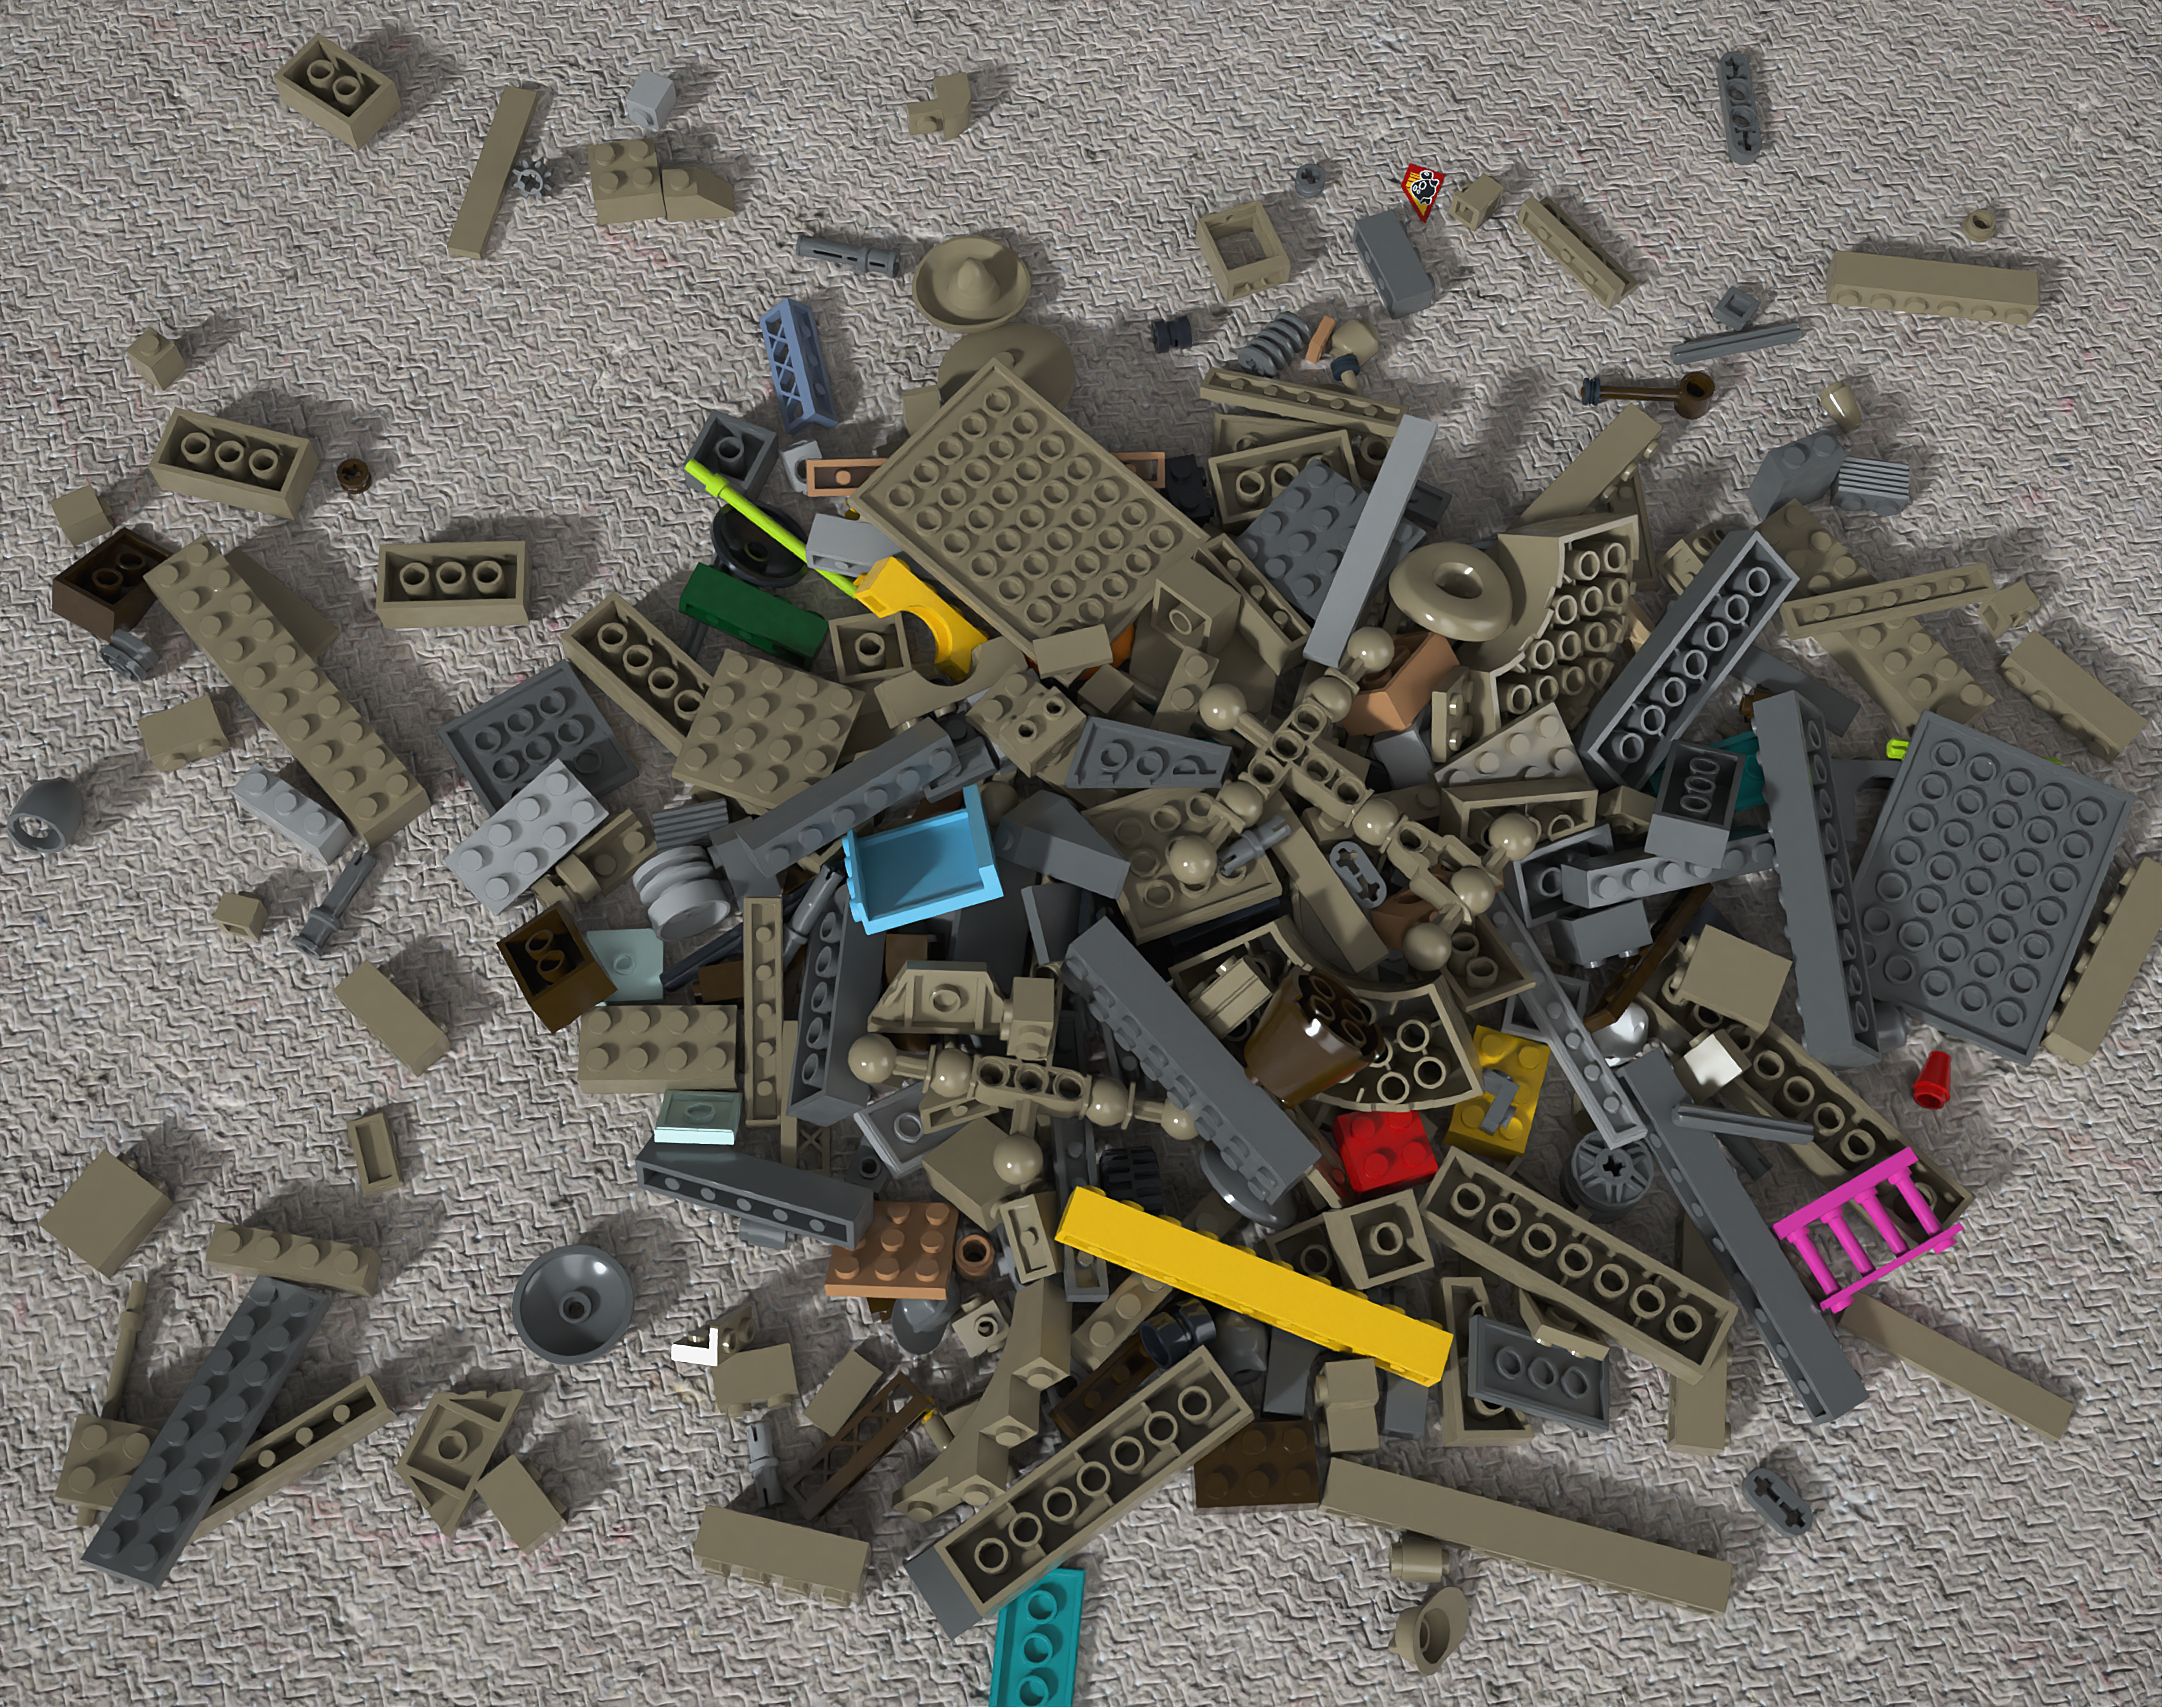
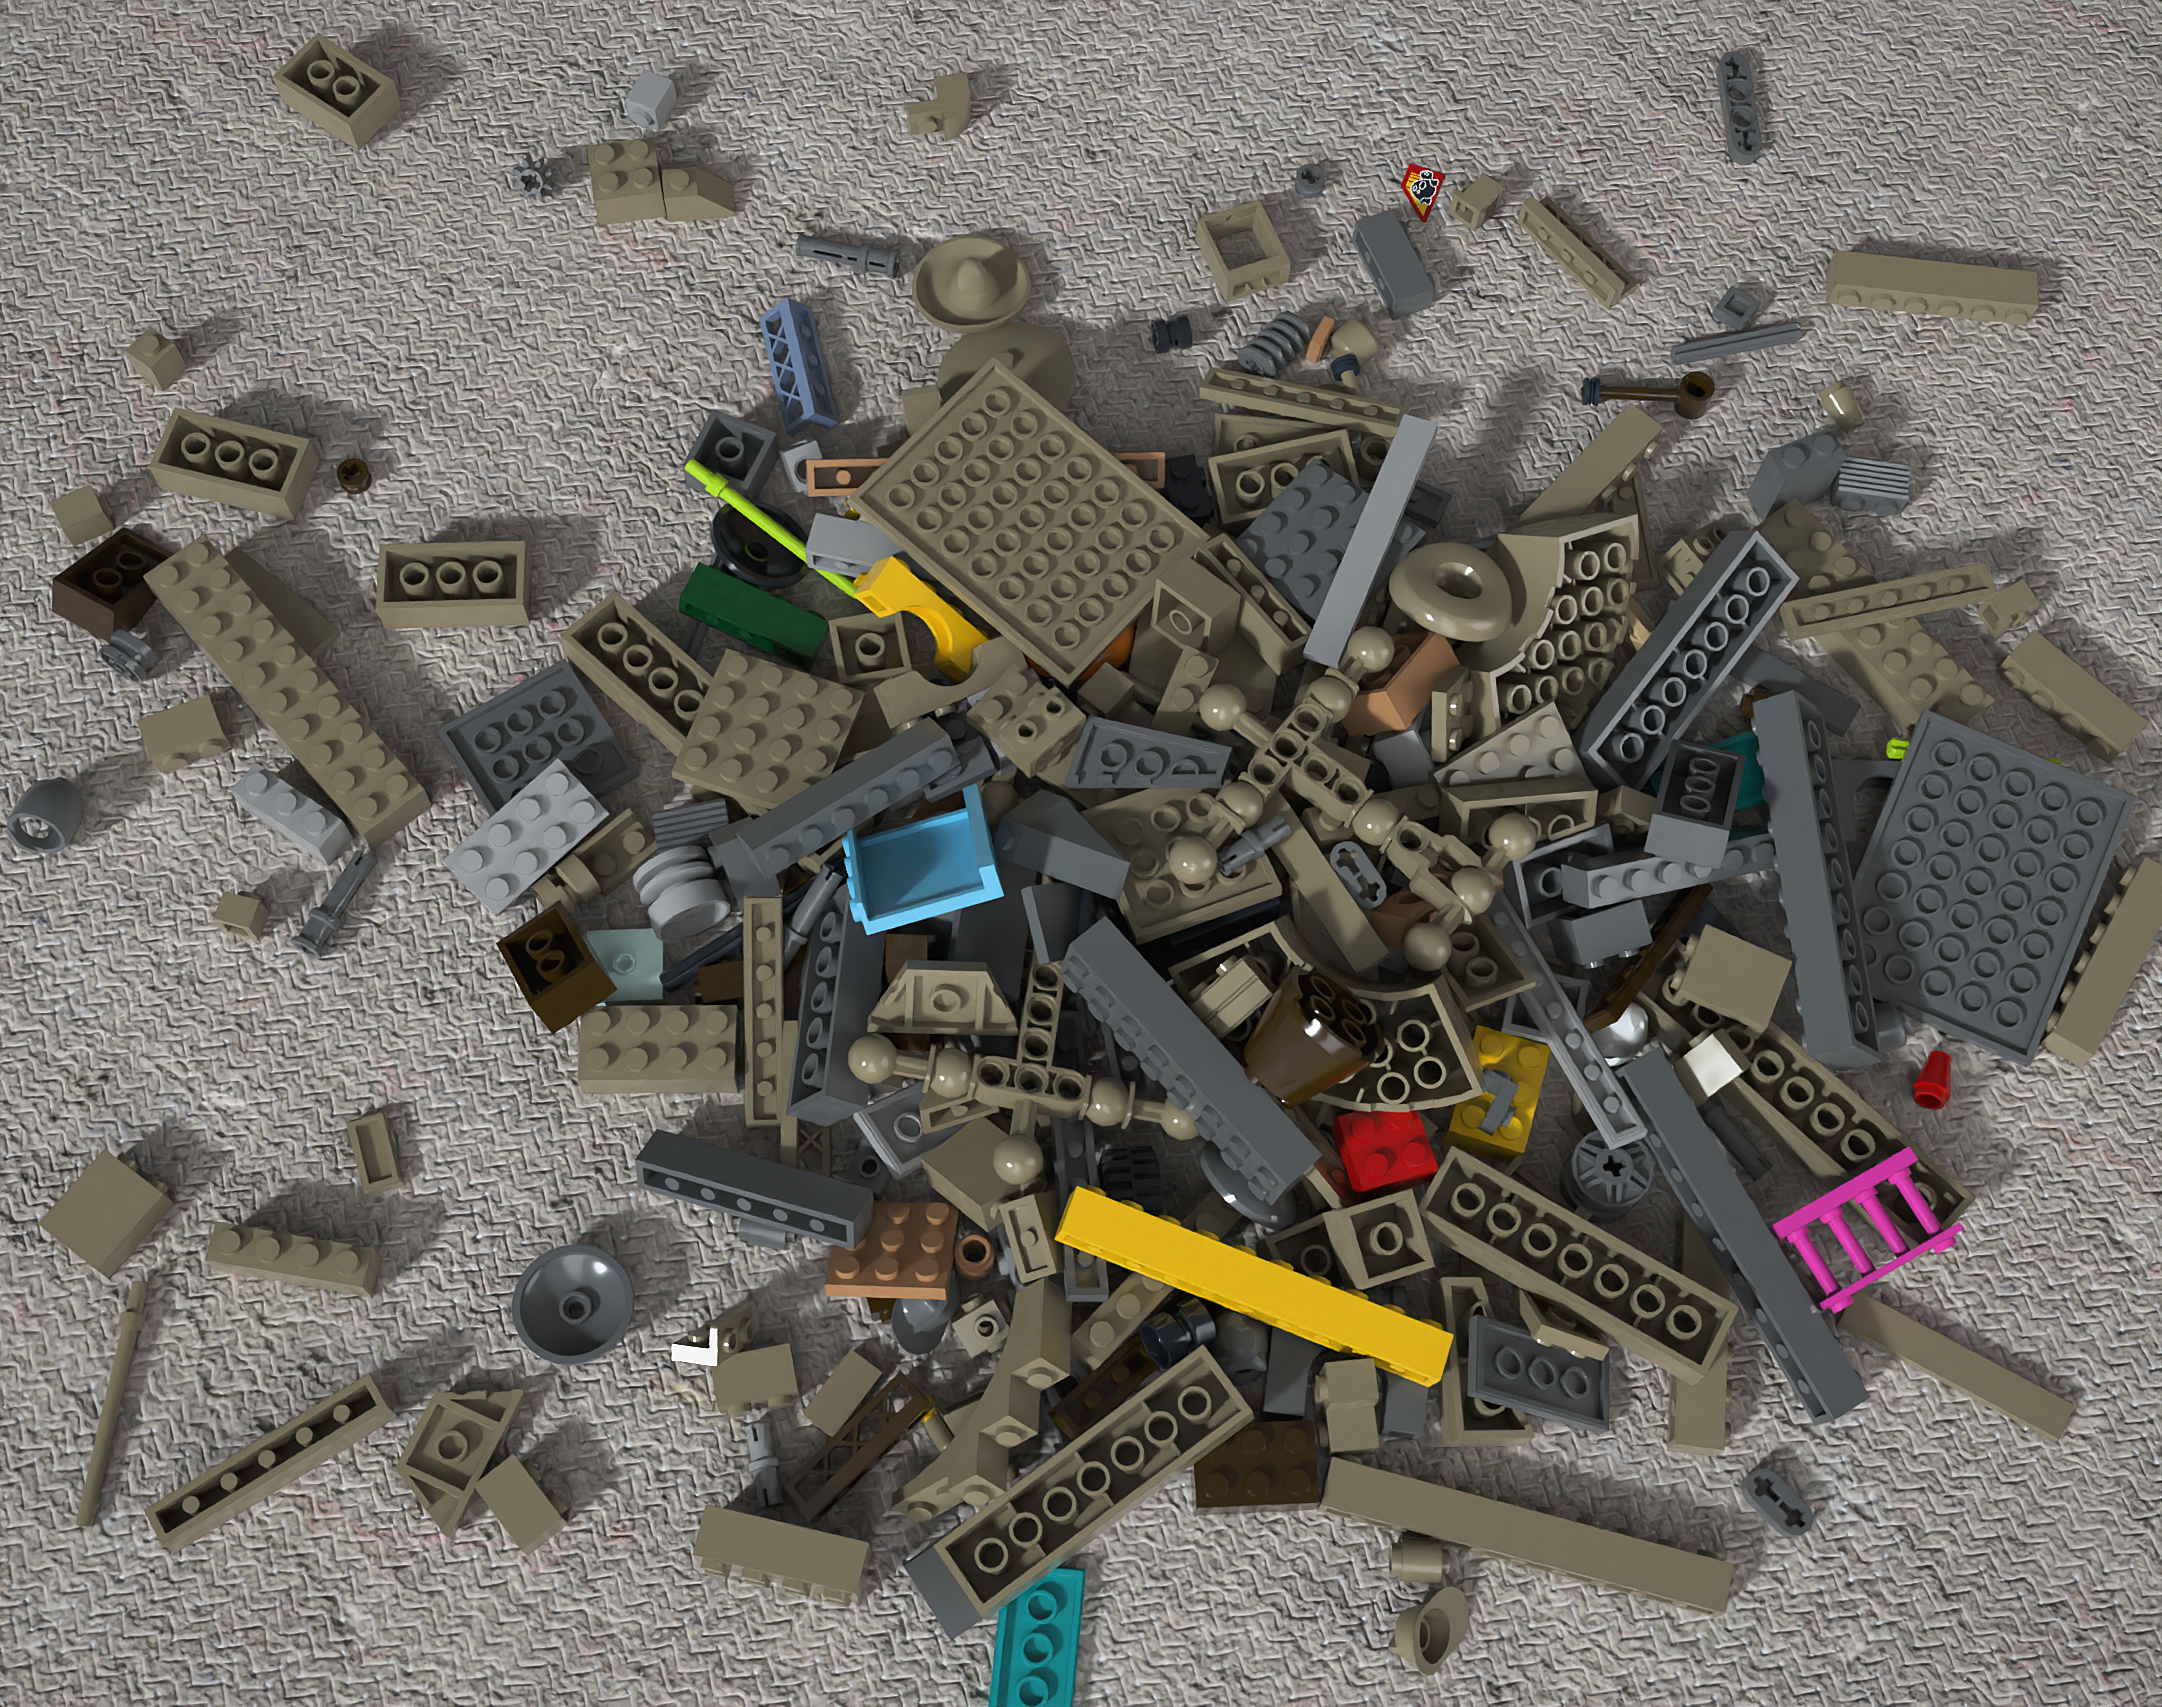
dark tan brick [54,1413,161,1512] -> none
dark grey plate [81,1275,332,1592] -> none
dark tan brick [332,959,452,1078] -> none
dark tan tile [447,85,539,260] -> none
light aqua plate [654,1090,743,1145] -> none
dark tan brick [1000,977,1054,1060] -> none
dark tan tile [1032,624,1113,679] -> none
dark grey axle [1671,1102,1814,1145] -> none
dark tan plate [1961,209,1996,242] -> none

